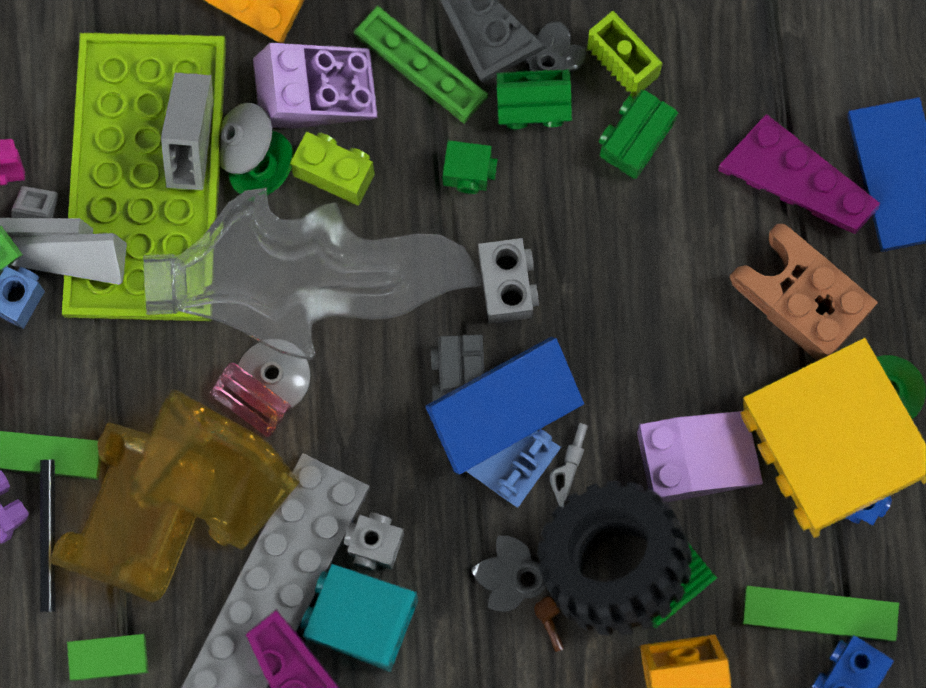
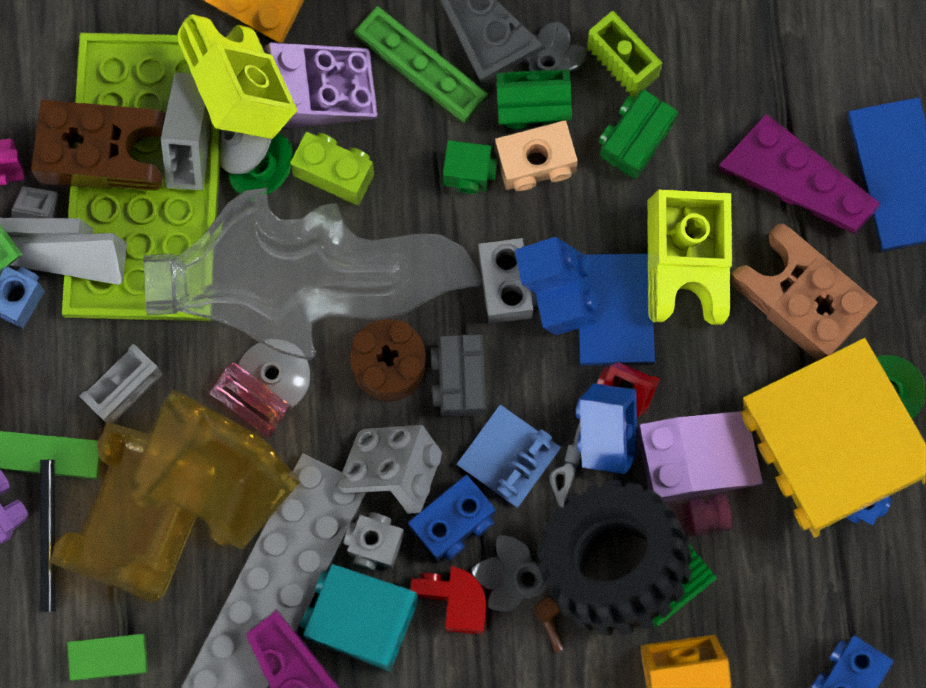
blue tile [425,337,584,474] -> none
bright green tile [742,586,899,642] -> none
none -> reddish brown brick [31,100,166,191]
none -> light grey hinge [79,343,163,426]
none -> neon yellow brick [178,14,298,139]
none -> light grey bracket [338,425,442,513]
none -> reddish brown brick [350,319,426,402]
none -> blue brick [408,475,496,563]
none -> red brick [410,567,486,635]
none -> light nougat brick [495,120,578,191]
none -> blue brick [515,237,598,335]
none -> brick [576,384,638,474]
none -> blue tile [579,254,655,366]
none -> red brick [597,362,660,418]
none -> neon yellow brick [647,190,732,325]
none -> clear pink wheel [687,493,733,537]

